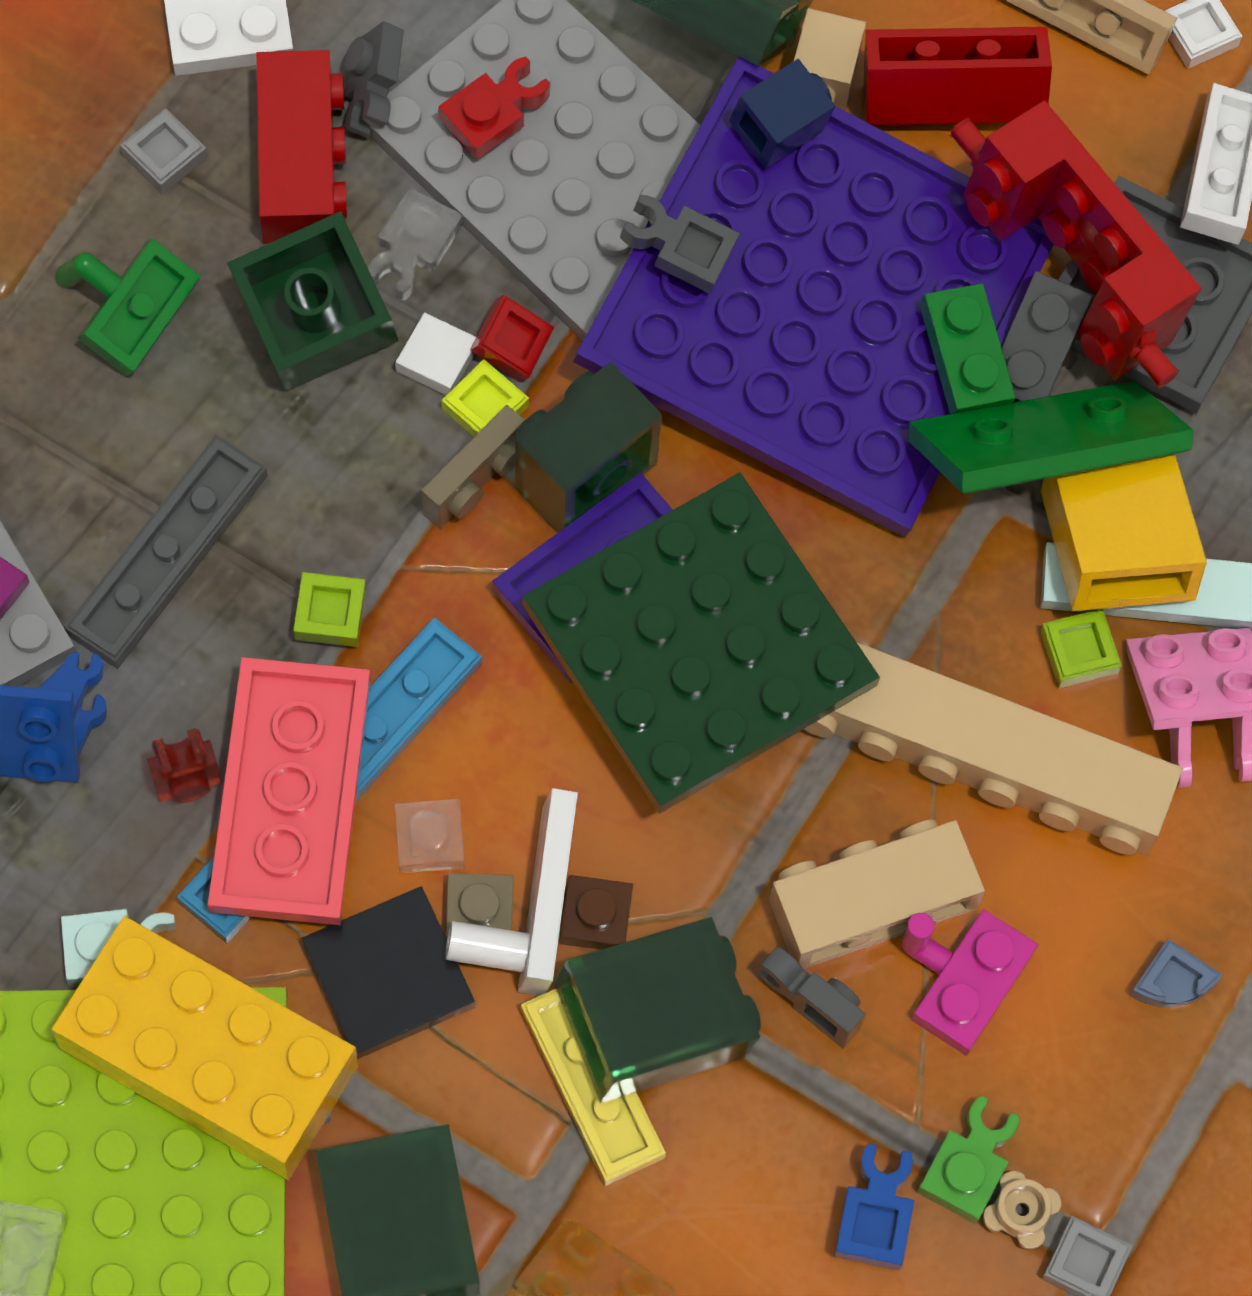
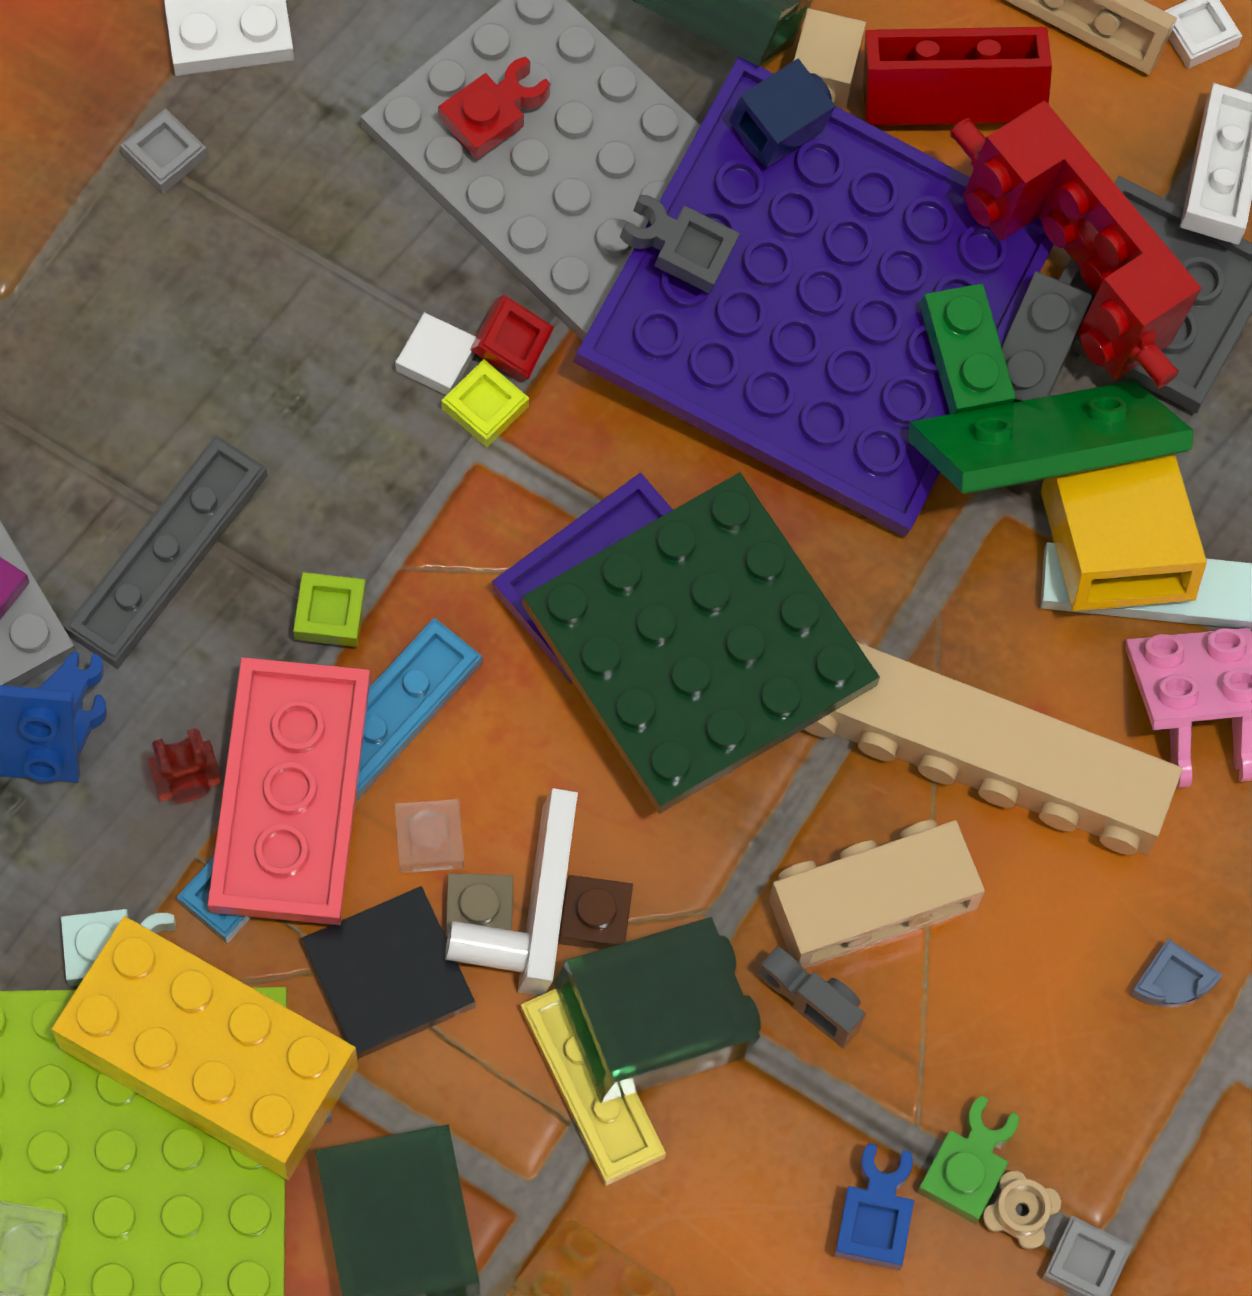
green plate [56,238,201,376] -> none
dark green brick [227,211,399,392] -> none
red brick [256,50,348,244] -> none
dark grey plate [344,21,404,138] -> none
clear plate [368,187,463,302] -> none
dark tan plate [421,405,526,530] -> none
clear green brick [515,362,662,533] -> none
dark pink plate [901,909,1039,1056] -> none
lime tile [1040,609,1122,688] -> none

